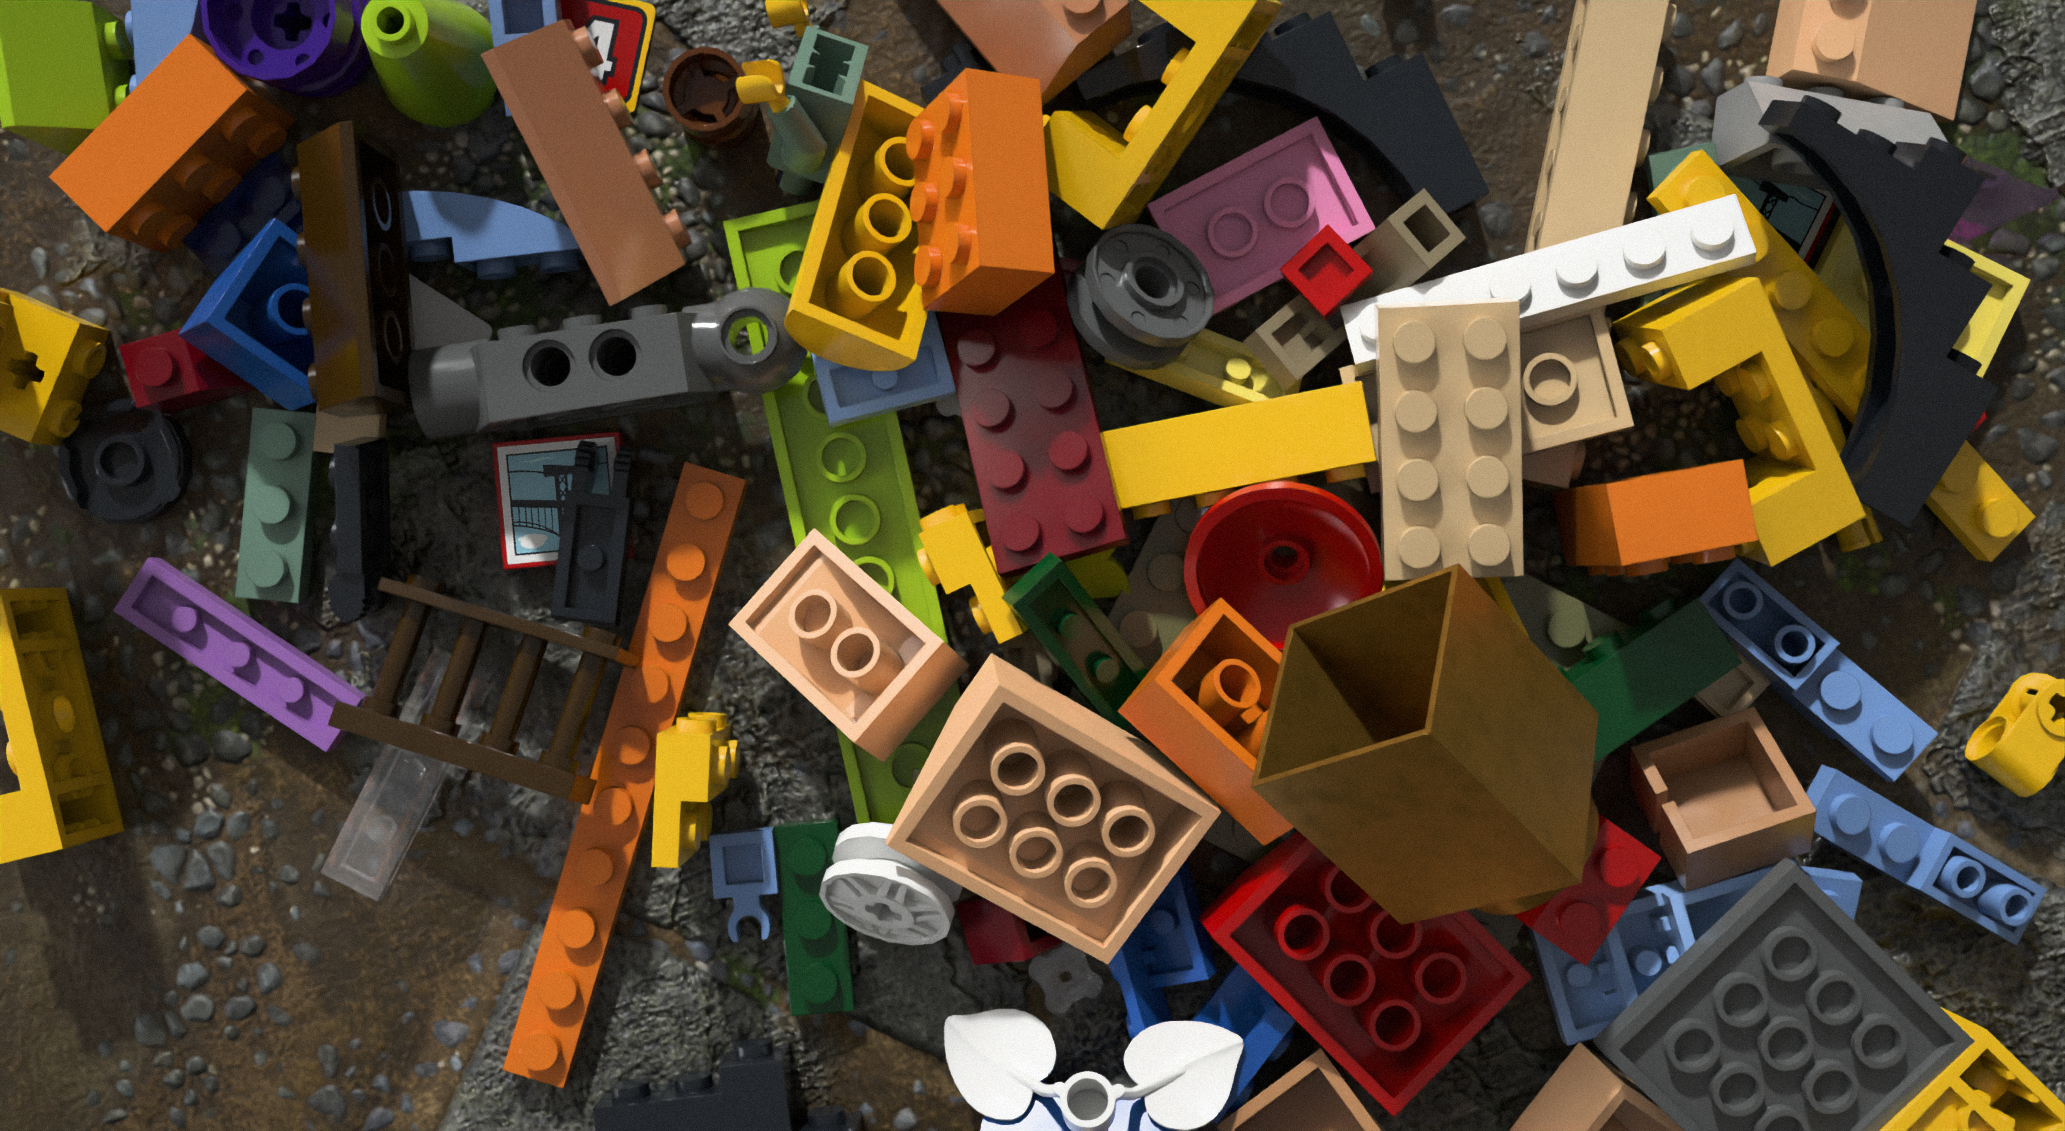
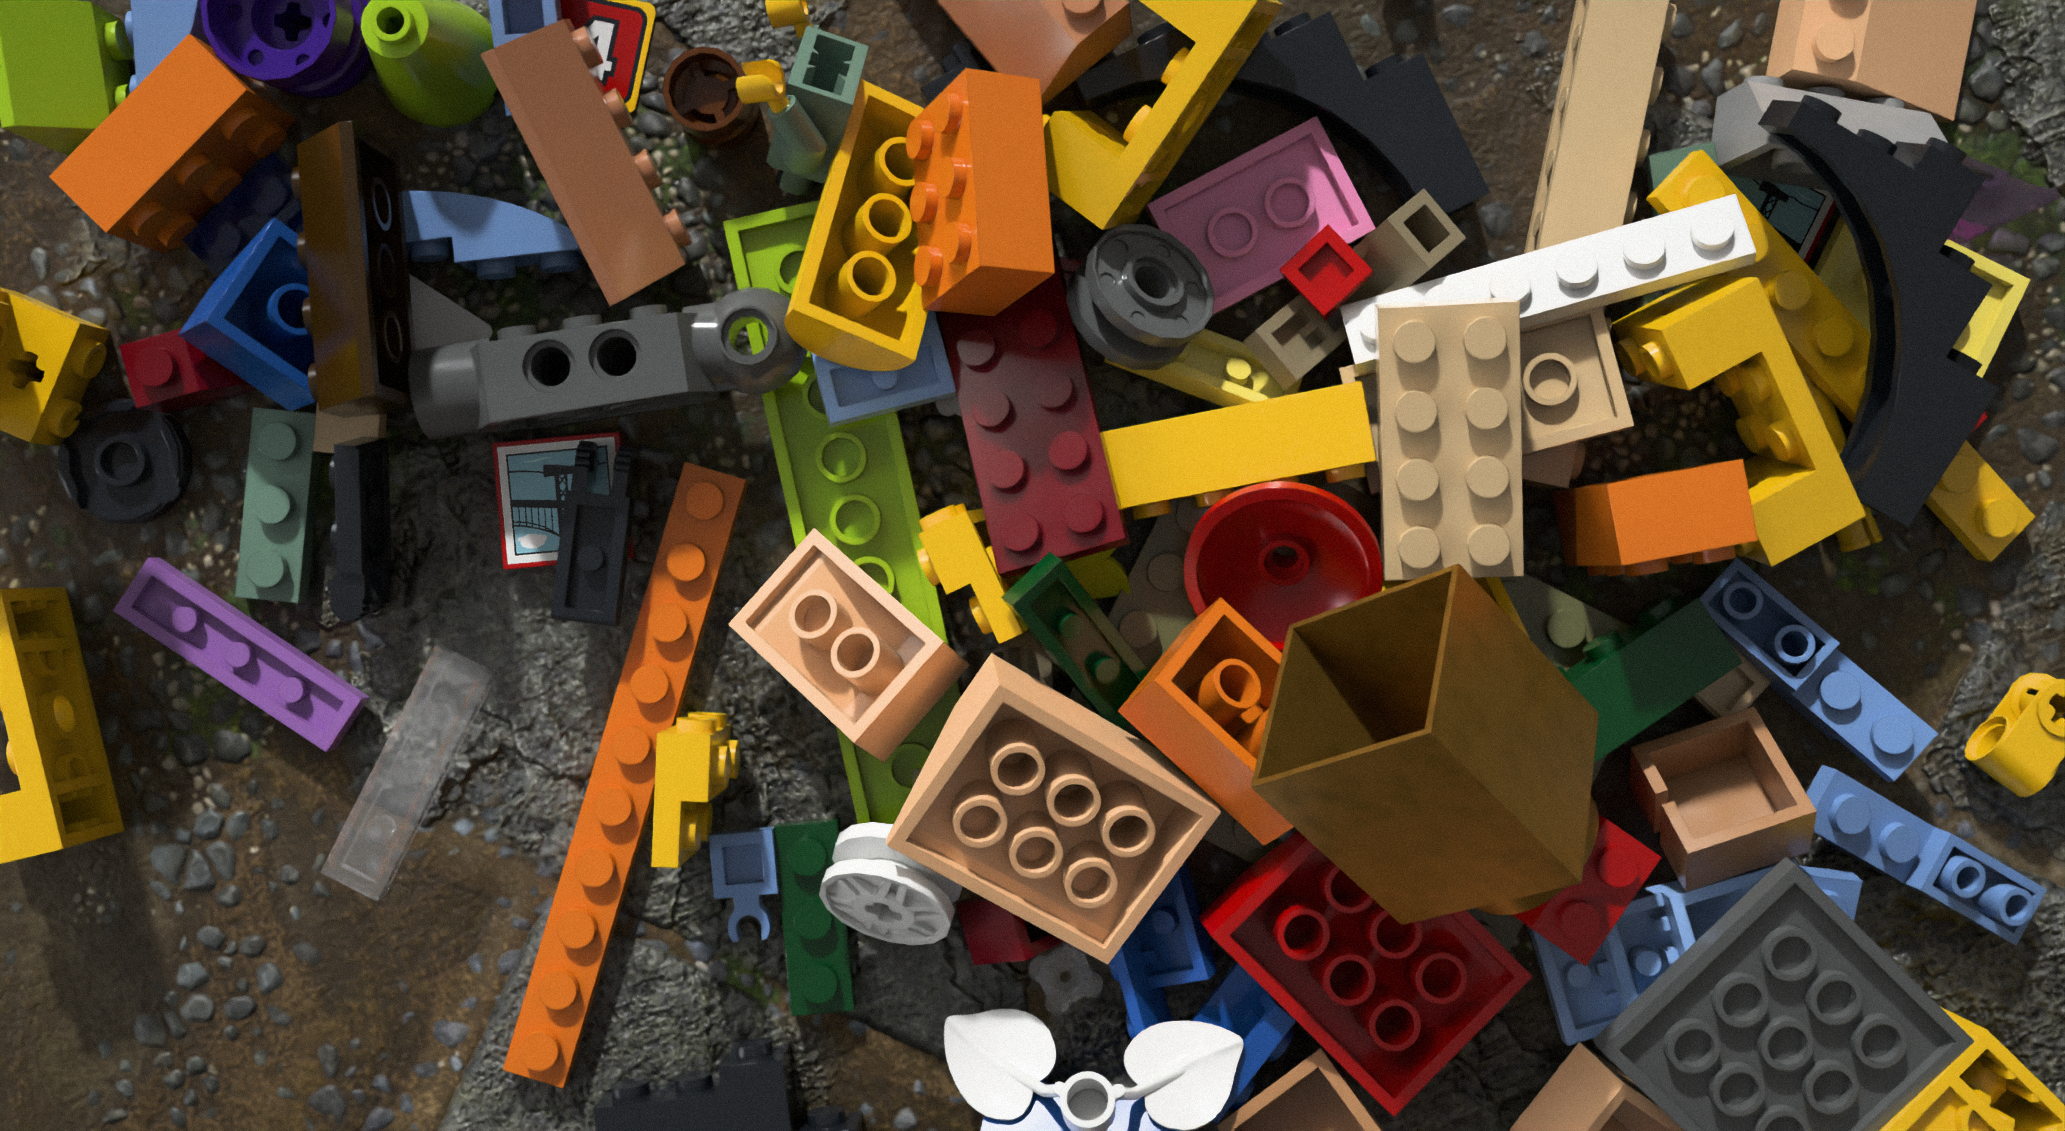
dark brown fence [328,573,639,805] -> none

